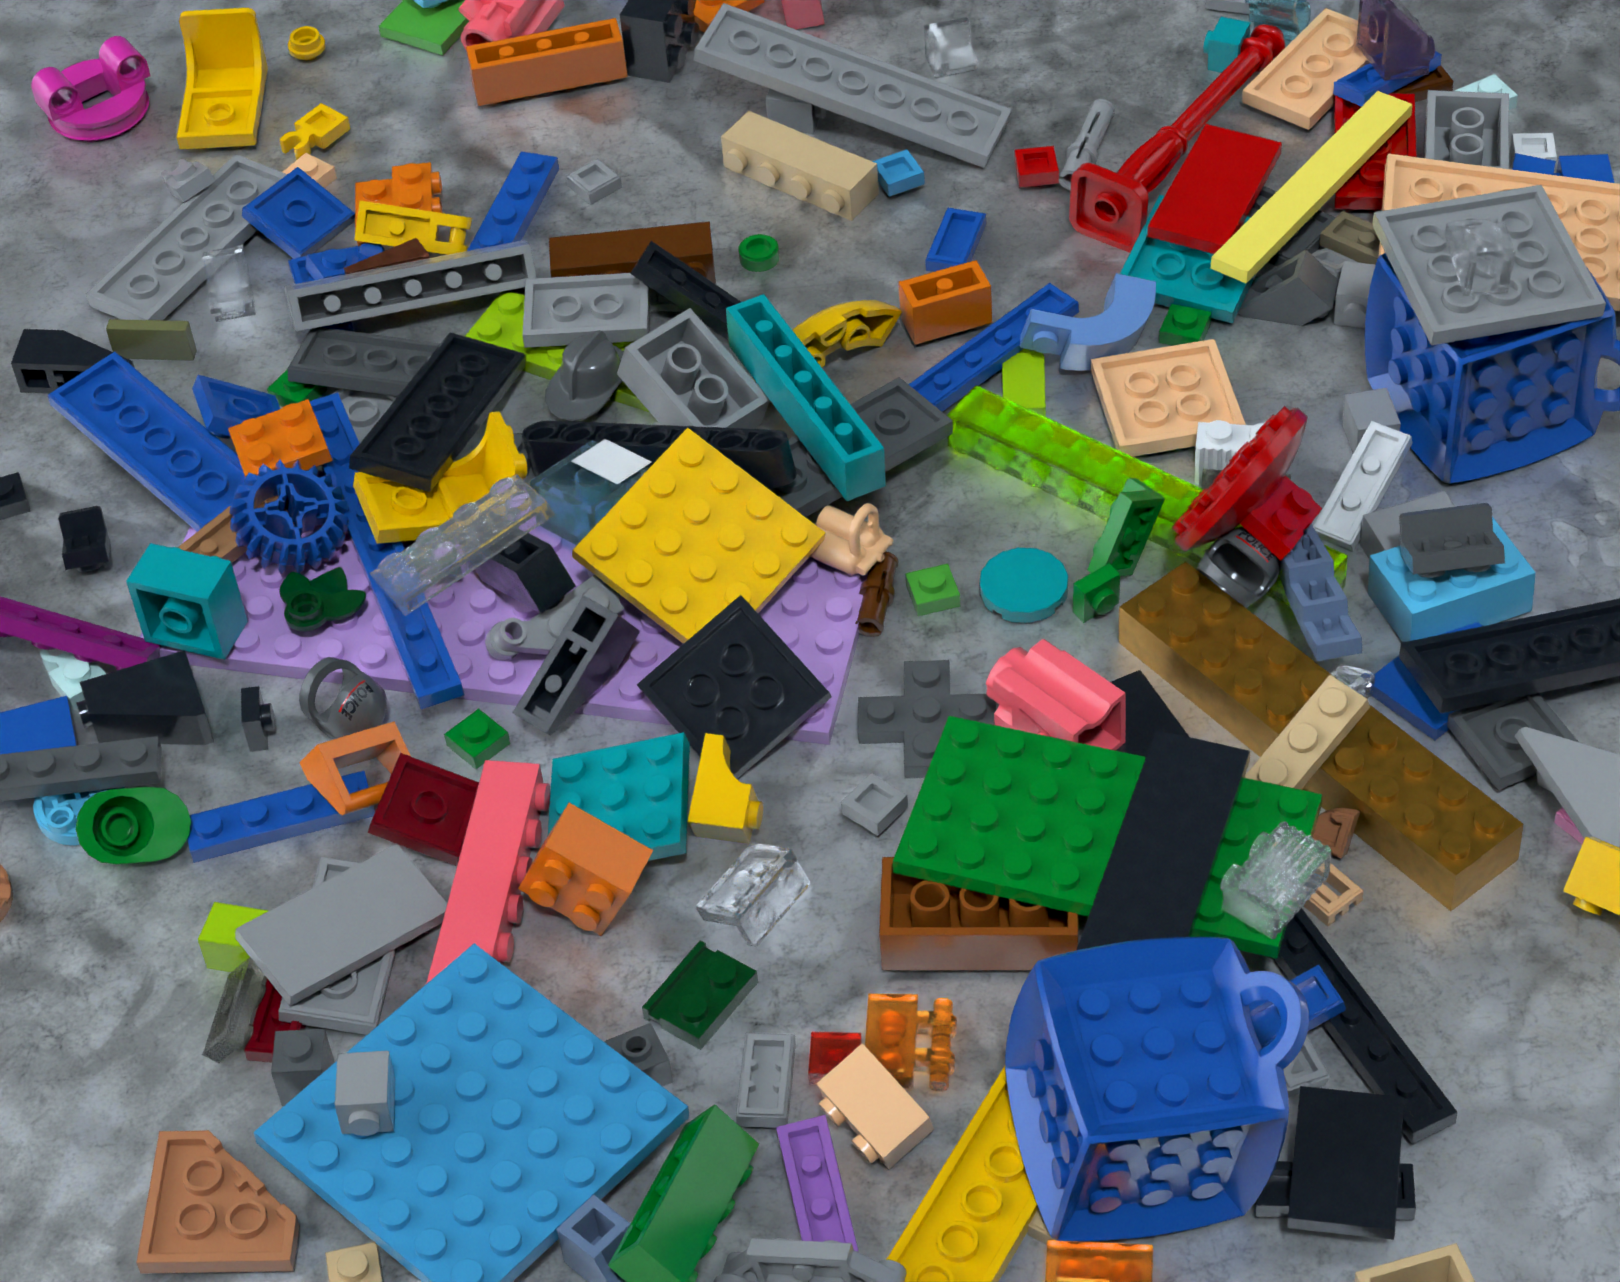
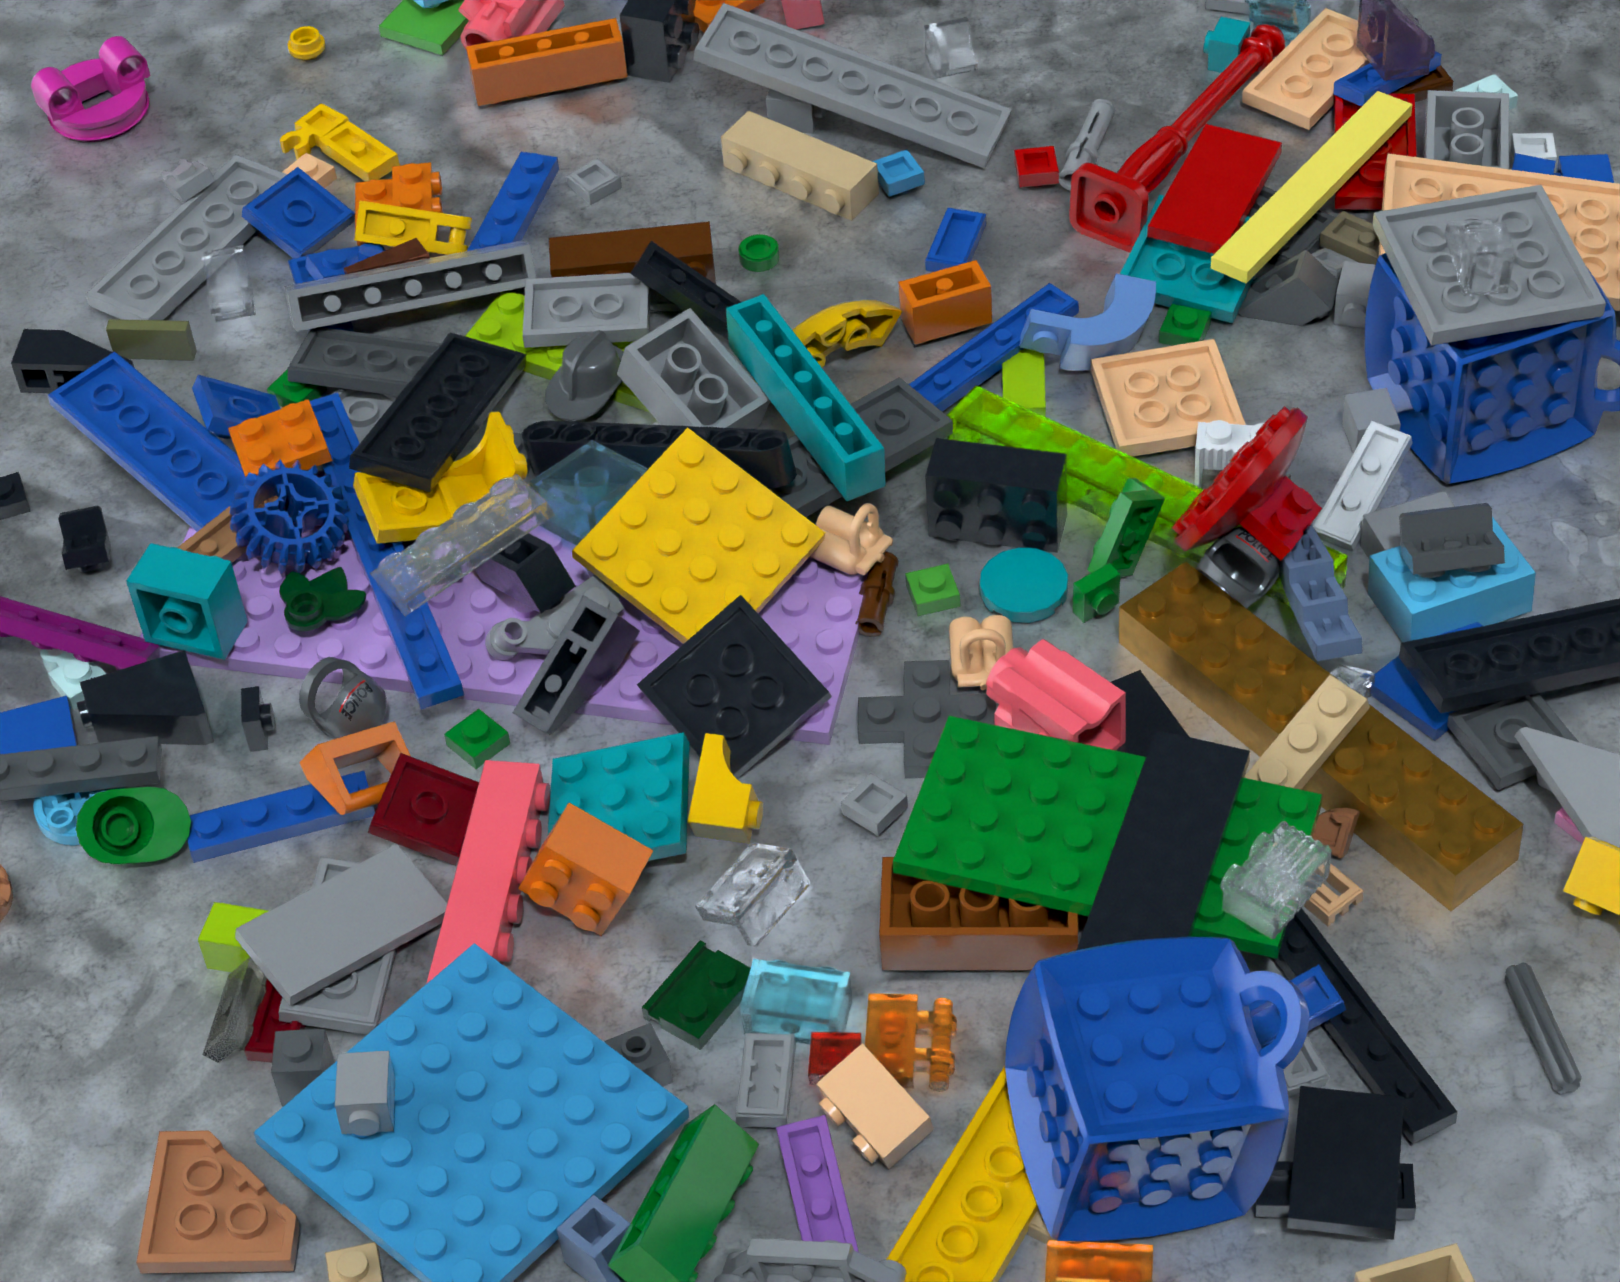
yellow bracket [176,8,268,149] -> none
white sticker [571,439,651,485] -> none
none -> yellow plate [319,121,400,181]
none -> clear light blue brick [740,959,853,1049]
none -> black brick [925,438,1067,553]
none -> light nougat piece [949,615,1014,690]
none -> dark grey axle [1504,962,1581,1094]

